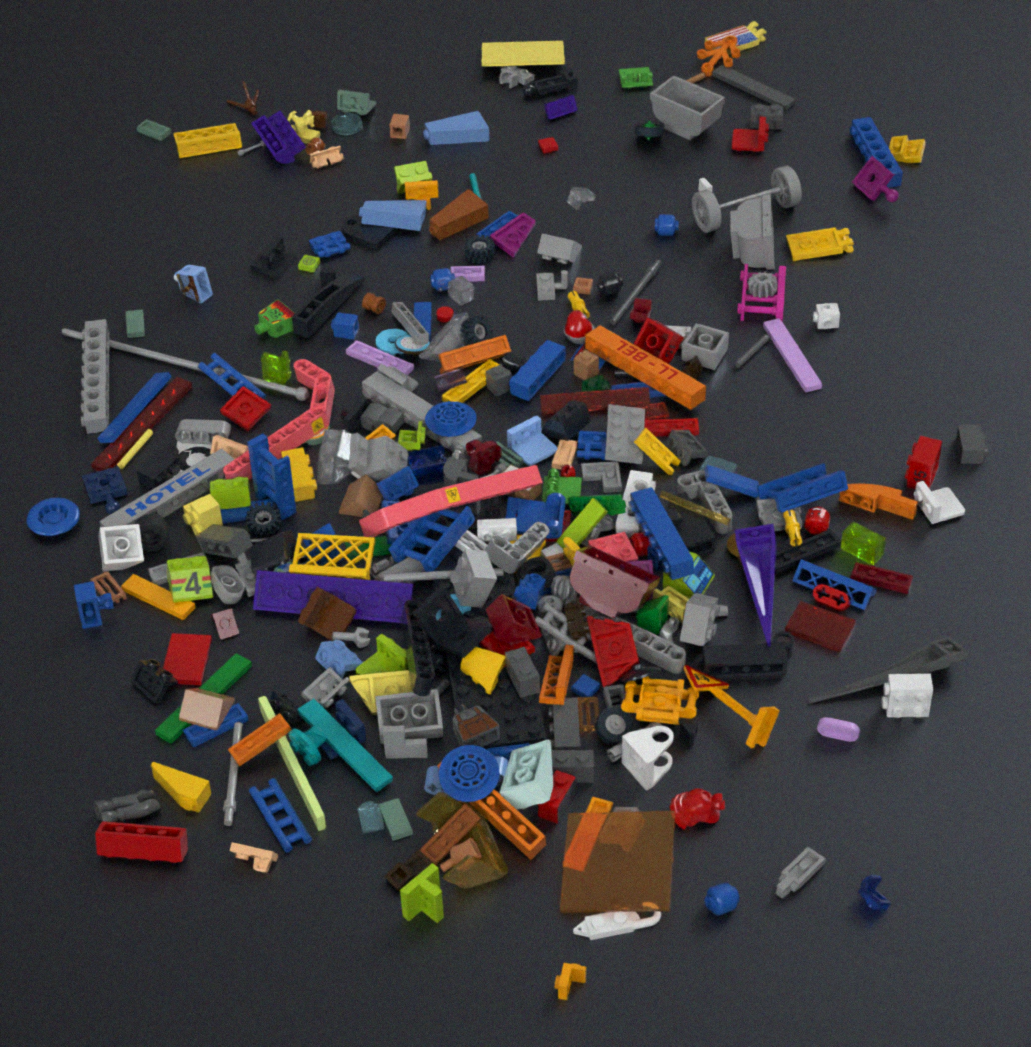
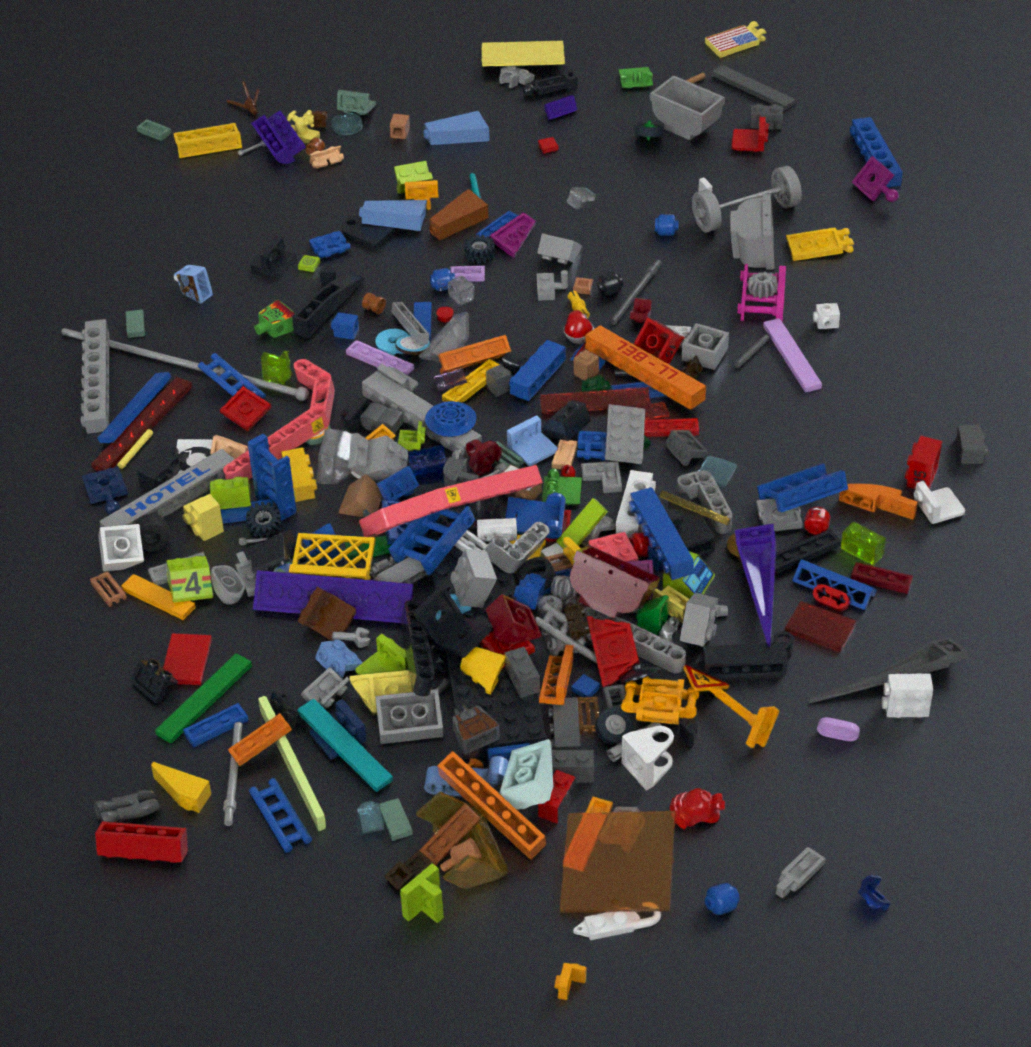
blue wheel [27,498,80,536] -> none
blue brick [74,581,114,629] -> none
light grey beam [175,419,231,444] -> none
slope [179,688,235,730] -> none
dark grey brick [196,524,253,558] -> none
bracket [210,608,239,639] -> none
light nougat hinge [230,842,278,873] -> none
teal plate [288,726,326,766] -> none
light grey tile [383,725,428,759] -> none
light grey piece [384,568,503,582] -> none
blue wheel [439,745,499,802] -> none
black bush [460,315,493,346] -> none
green bracket [568,494,627,516] -> none
yellow hinge [634,428,680,475] -> none
orange plant [697,35,741,77] -> none
blue tile [705,464,759,498] -> none
yellow pin [783,510,802,546] -> none
yellow slope [889,135,926,163] -> none

